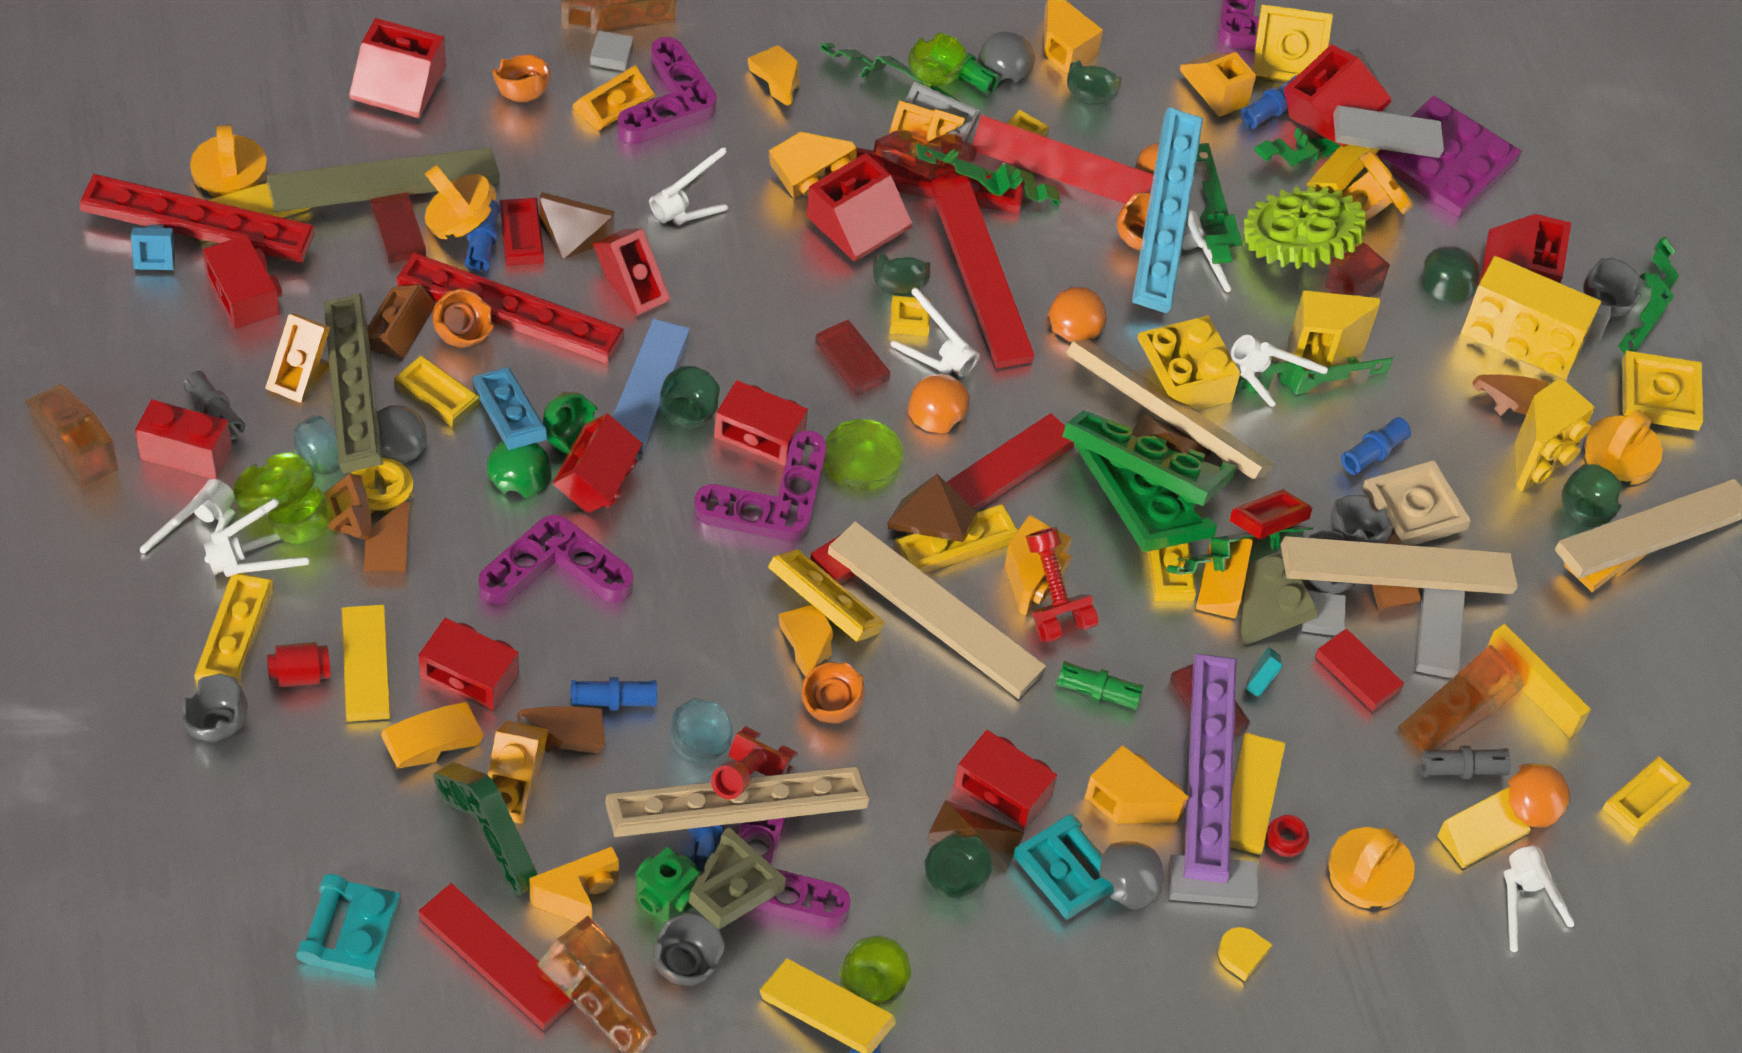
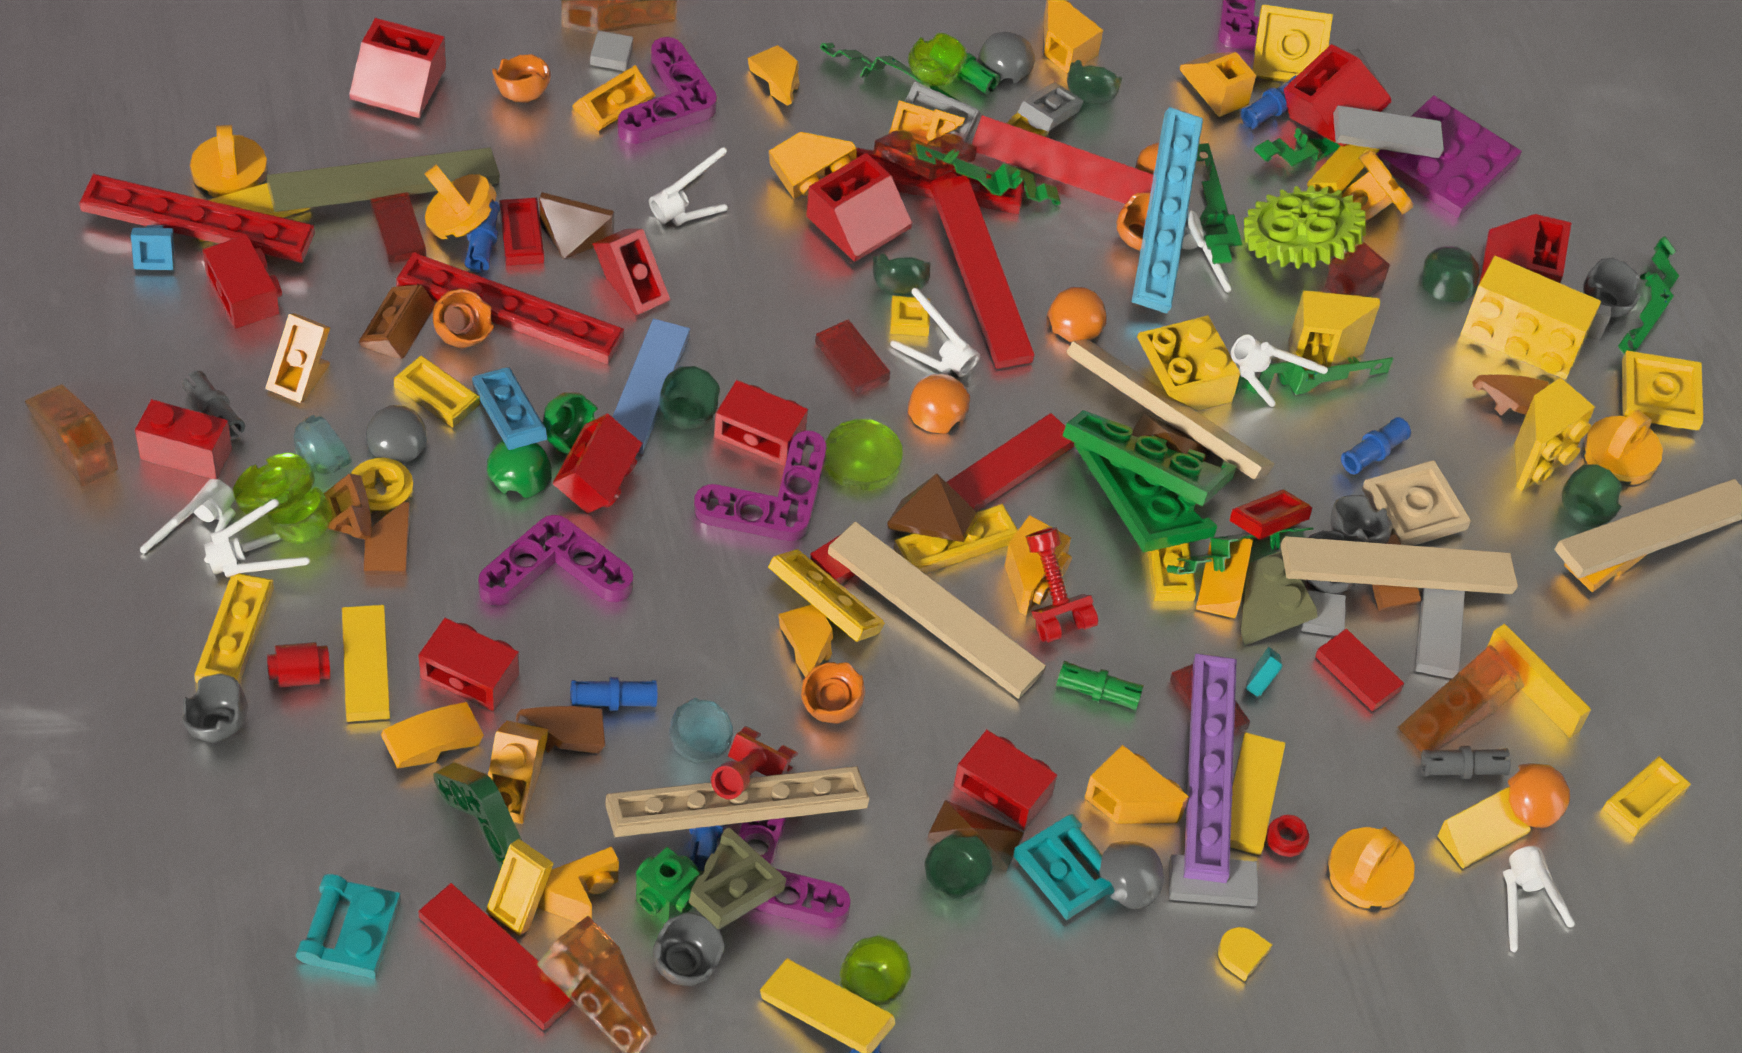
olive tile [323,293,383,474] -> none
none -> yellow tile [485,839,554,936]
none -> light grey plate [1018,82,1084,132]

